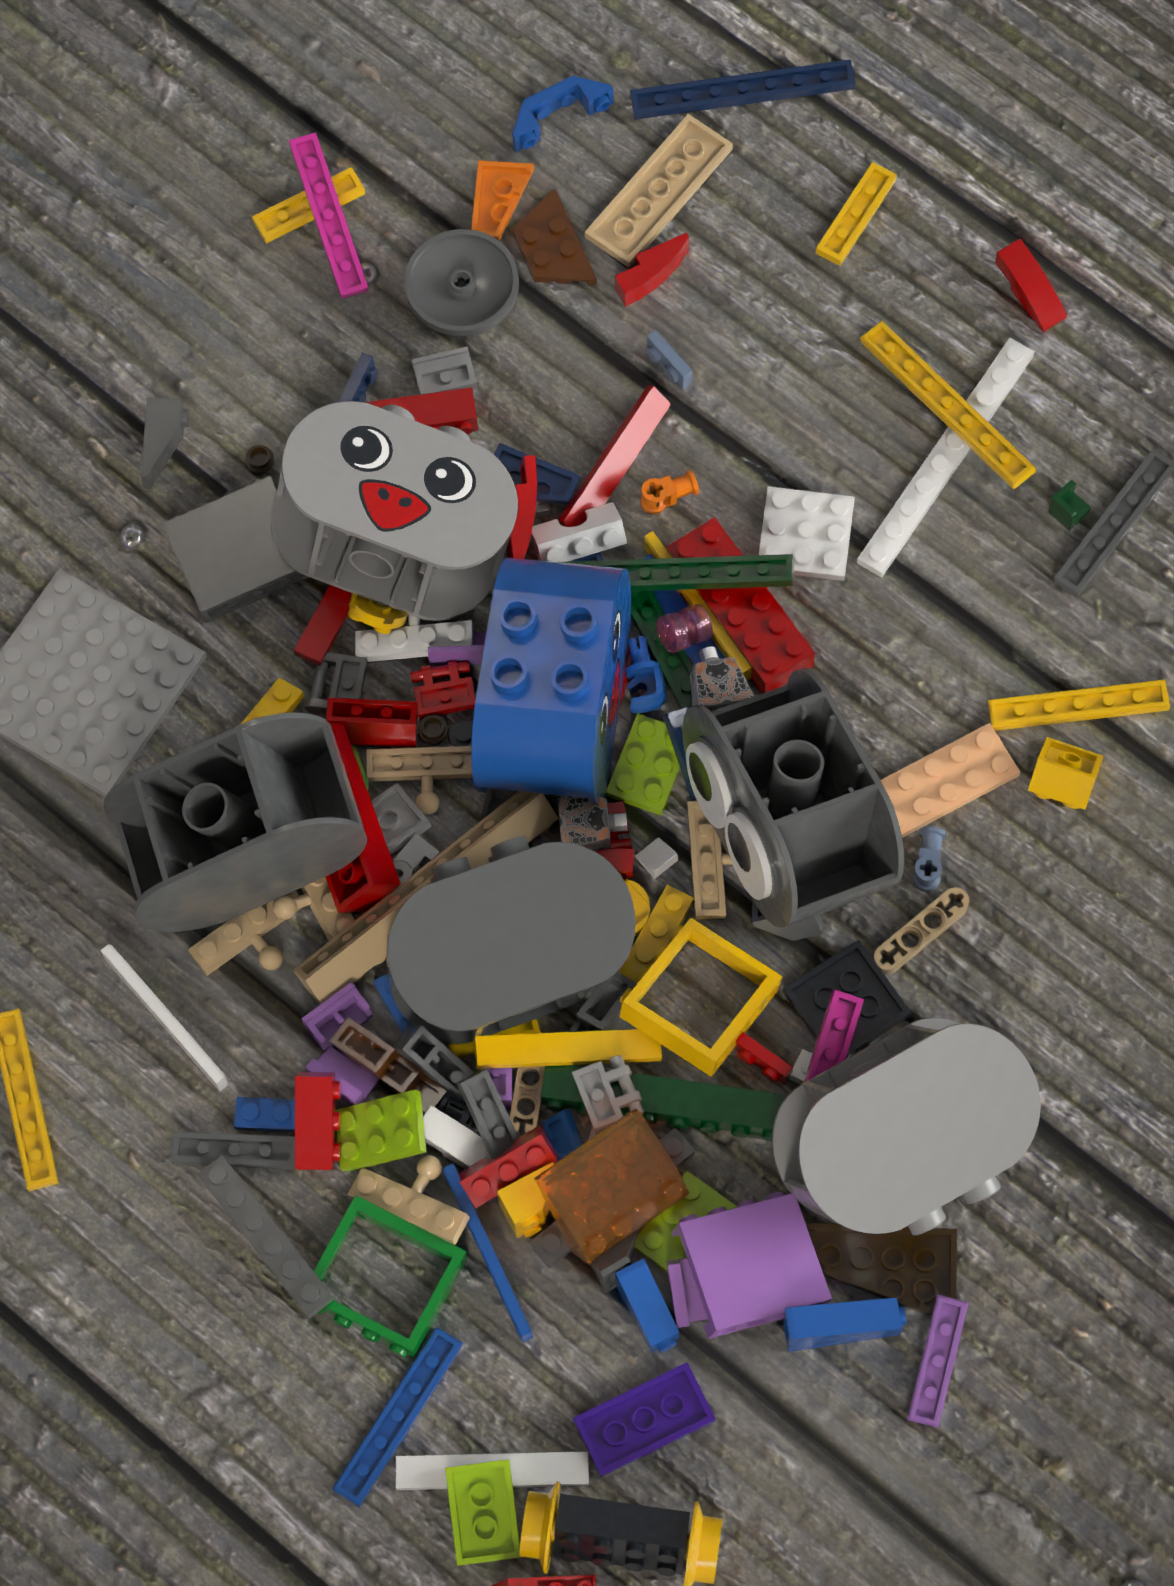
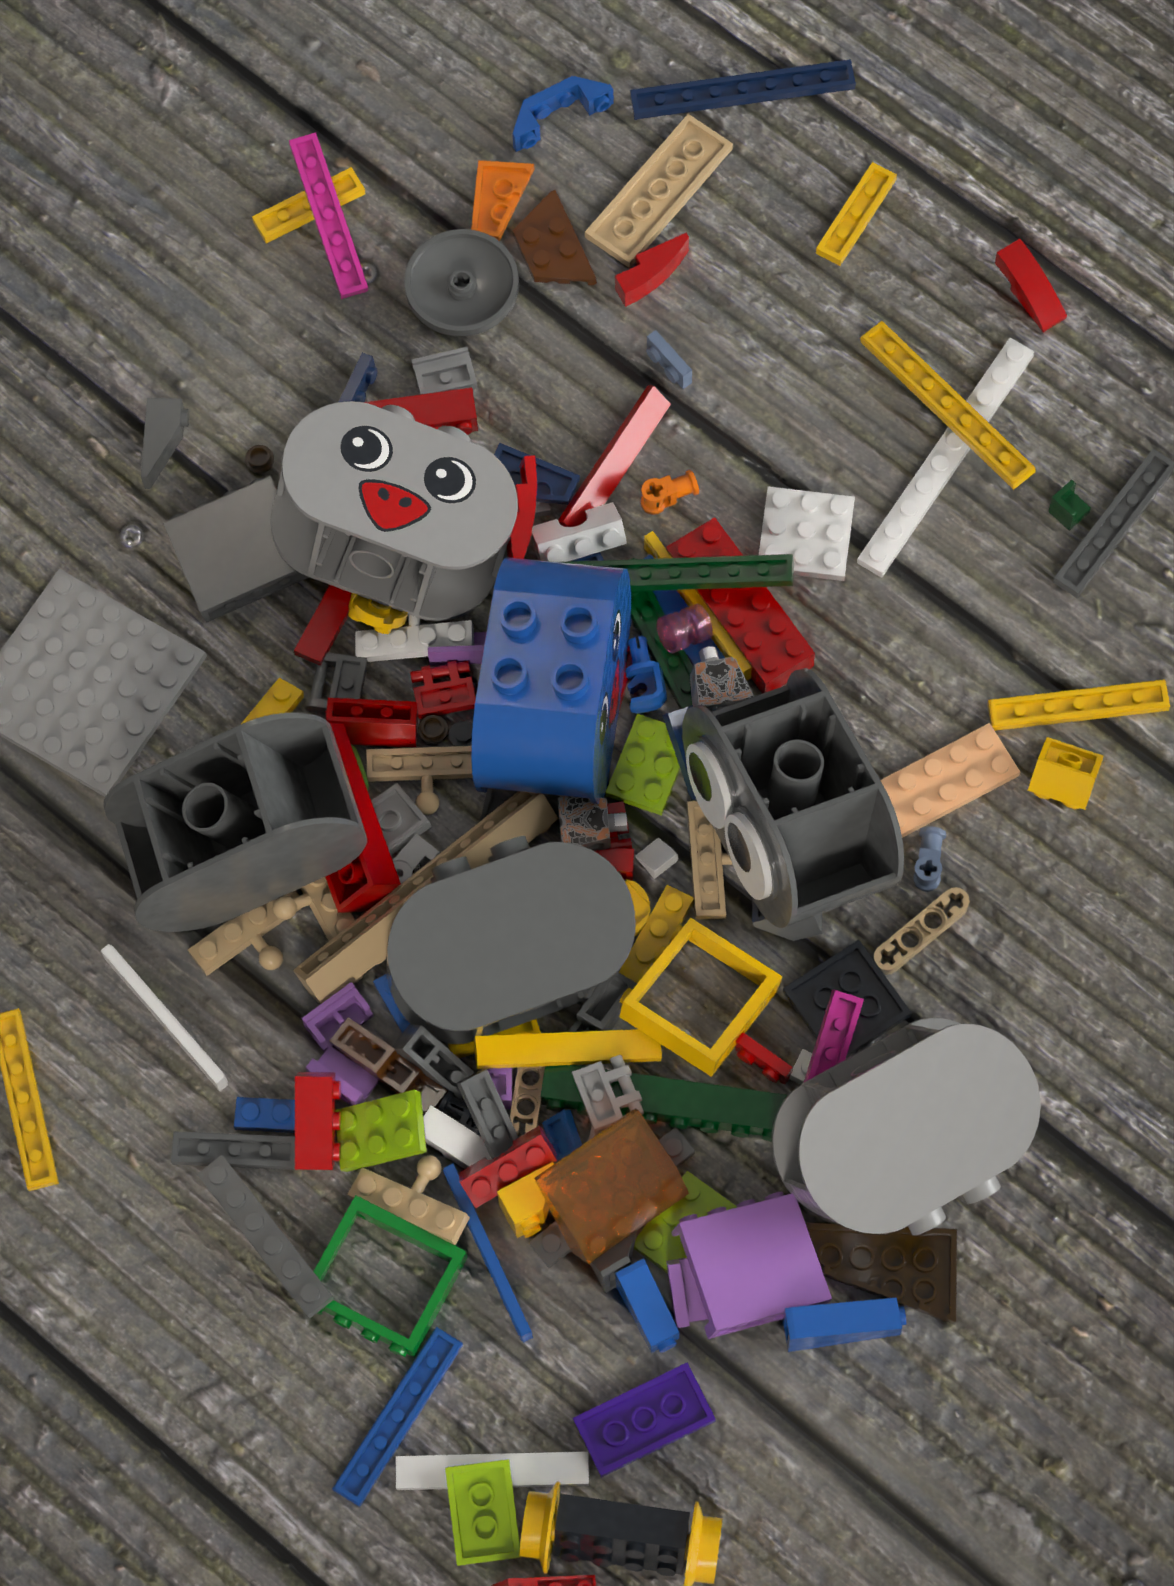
medium lavender tile [907,1295,968,1428] -> none

